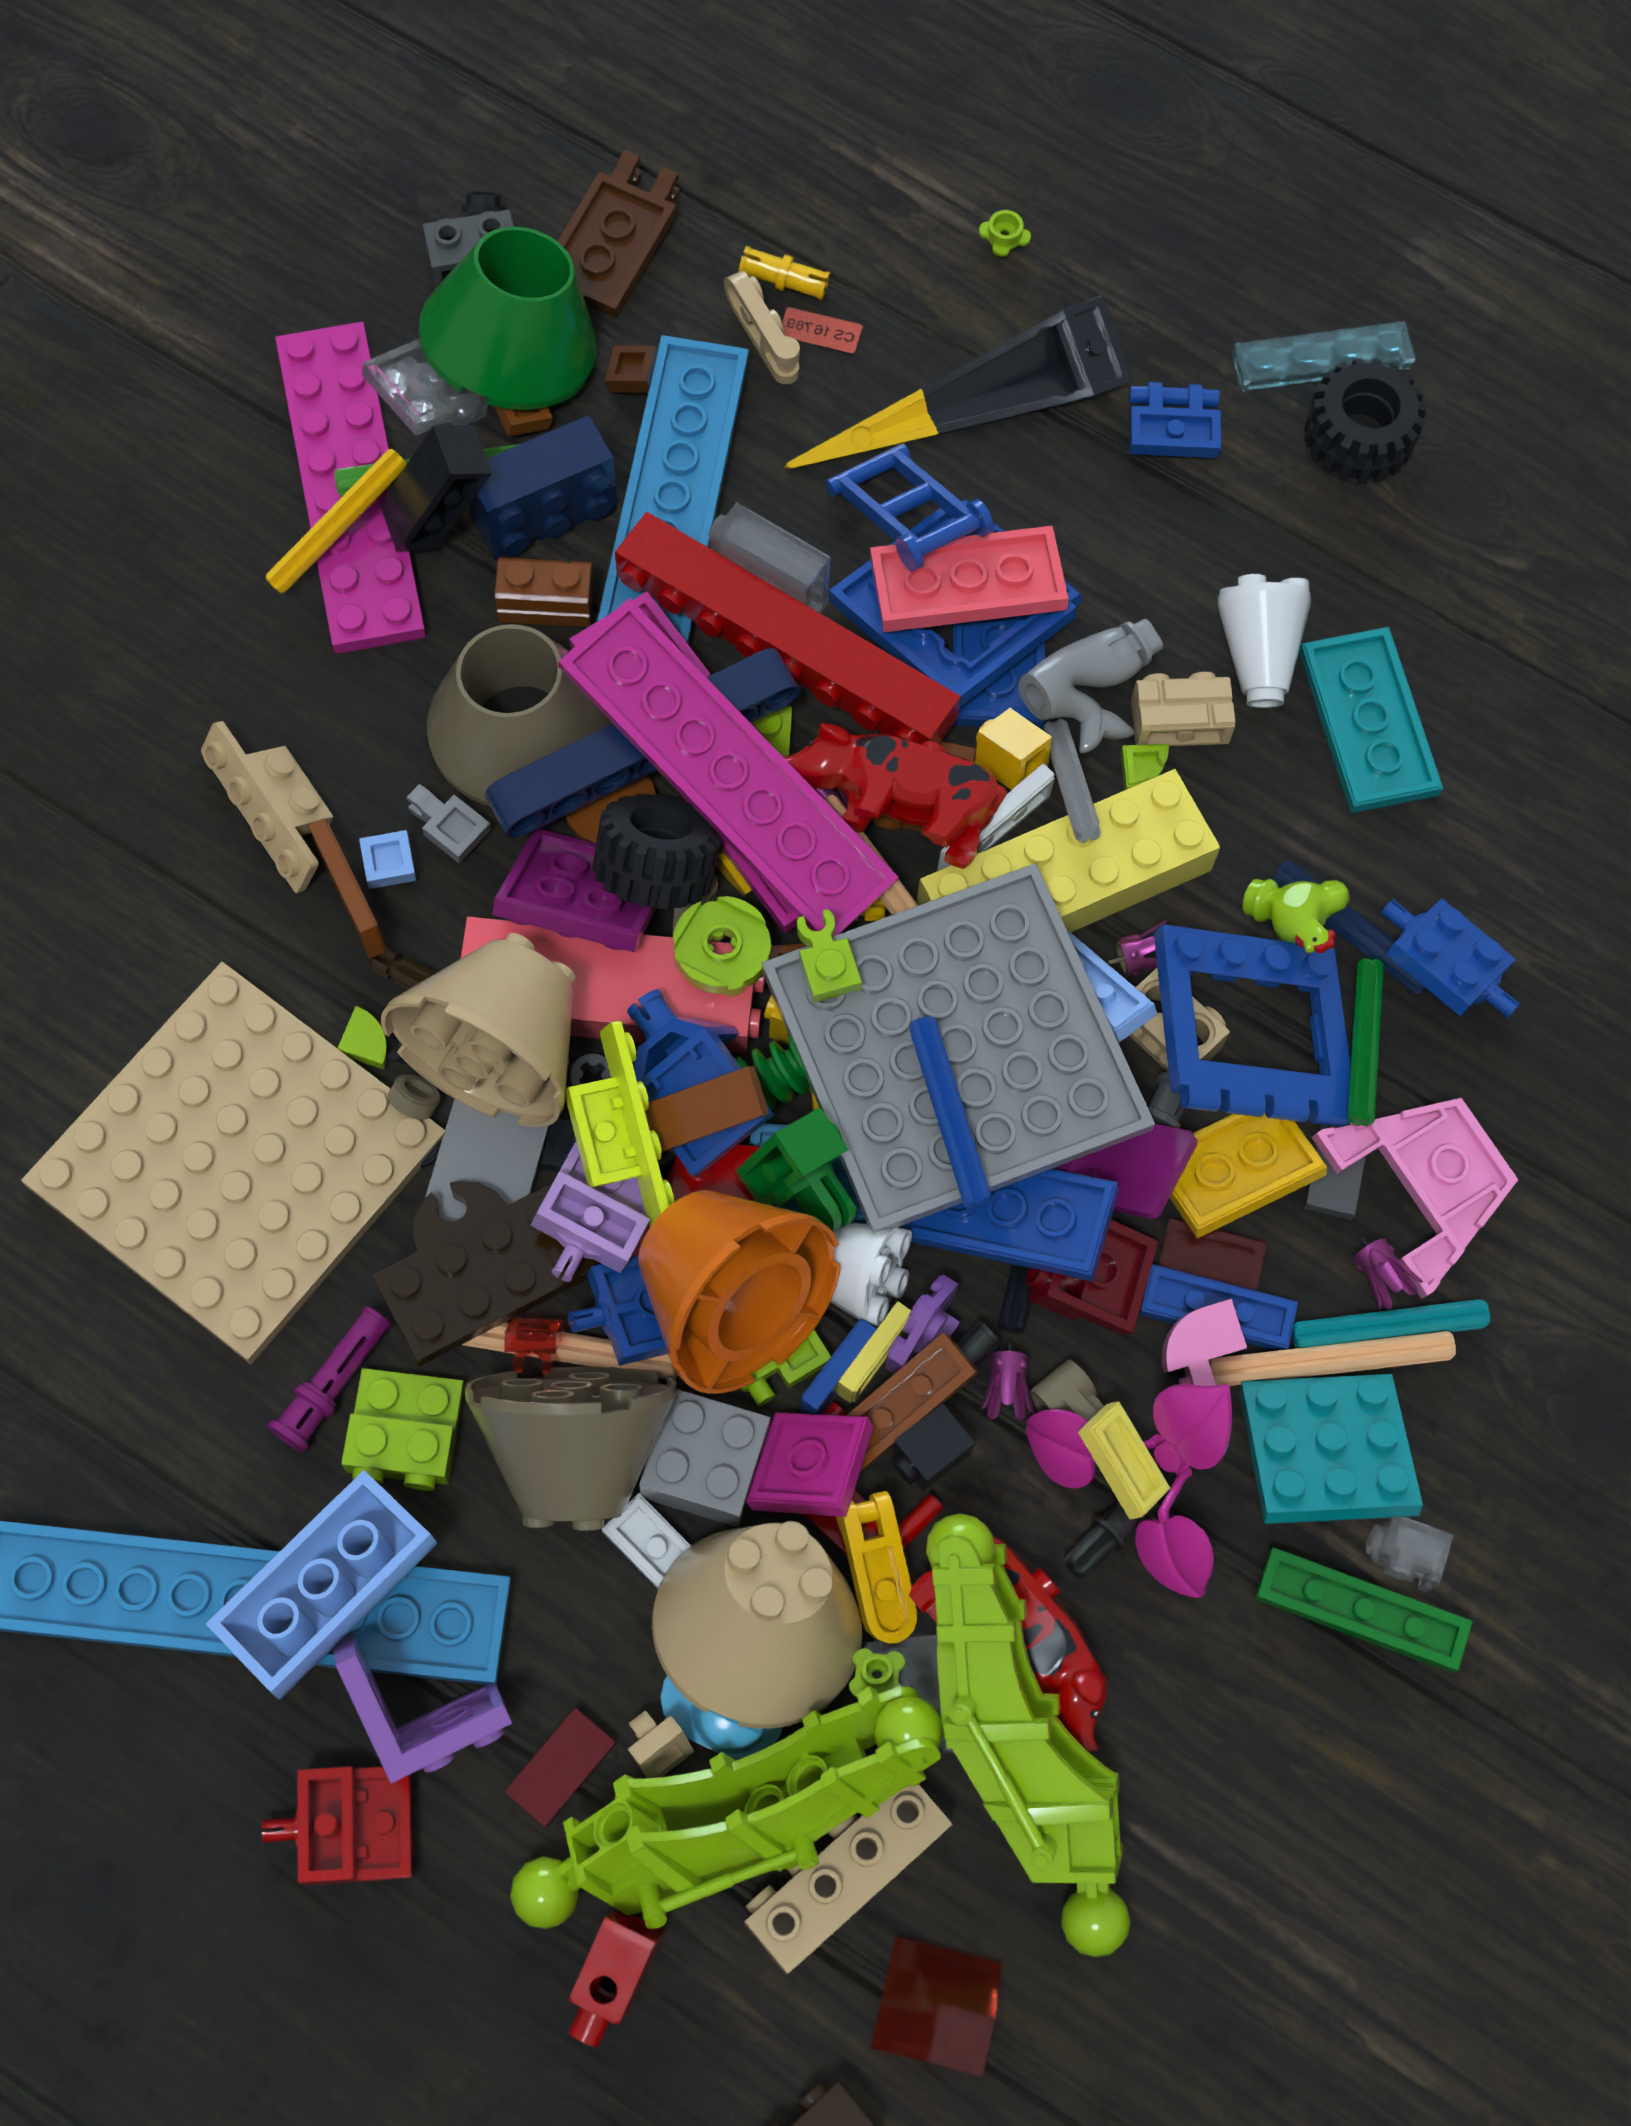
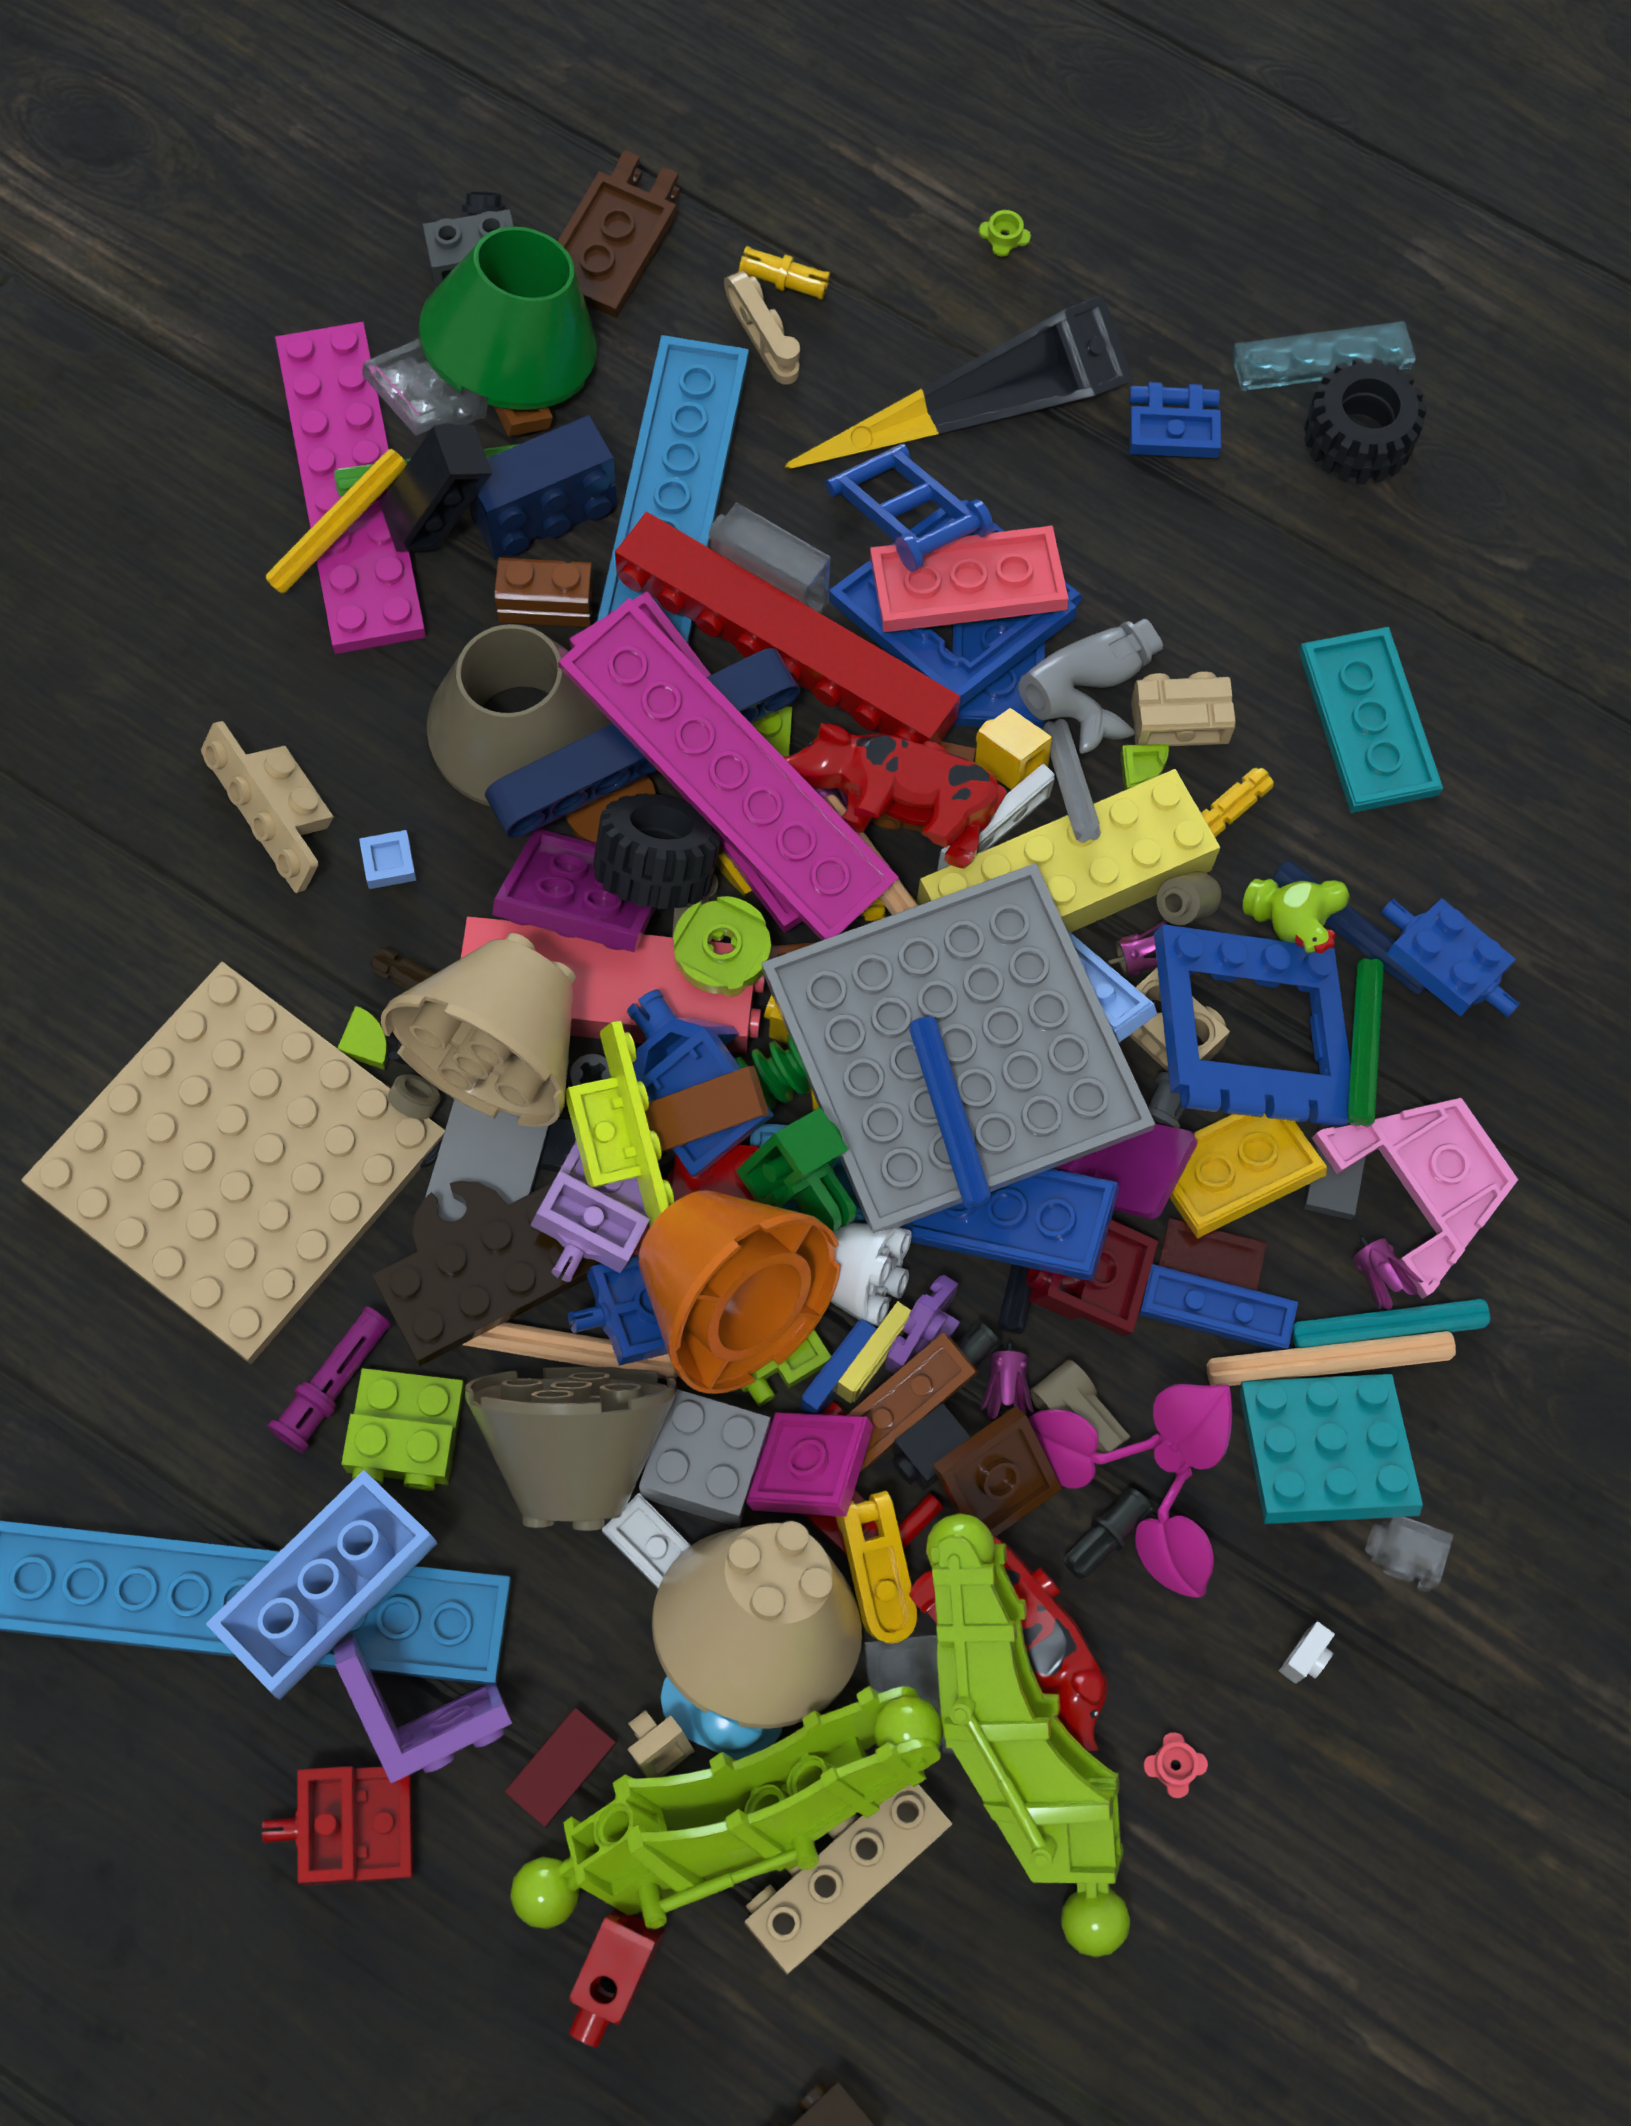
dark orange tile [308,818,386,959] -> none
light grey plate [406,784,491,864] -> none
clear red tile [504,1318,562,1374] -> none
reddish brown plate [604,345,658,393] -> none
clear red sticker [782,307,862,353] -> none
lime plate [797,909,862,1003] -> none
lime plate [849,1648,905,1699] -> none
clear red slope [870,1936,1002,2077] -> none
light yellow tile [1078,1401,1170,1519] -> none
bright pink brick [1162,1299,1247,1386] -> none
white cone [1217,574,1311,708] -> none
green plate [1254,1547,1472,1674] -> none
none -> reddish brown plate [932,1406,1062,1537]
none -> coral plate [1143,1732,1208,1798]
none -> dark tan brick [1156,871,1221,925]
none -> yellow axle [1201,768,1274,837]
none -> white plate [1279,1621,1335,1684]

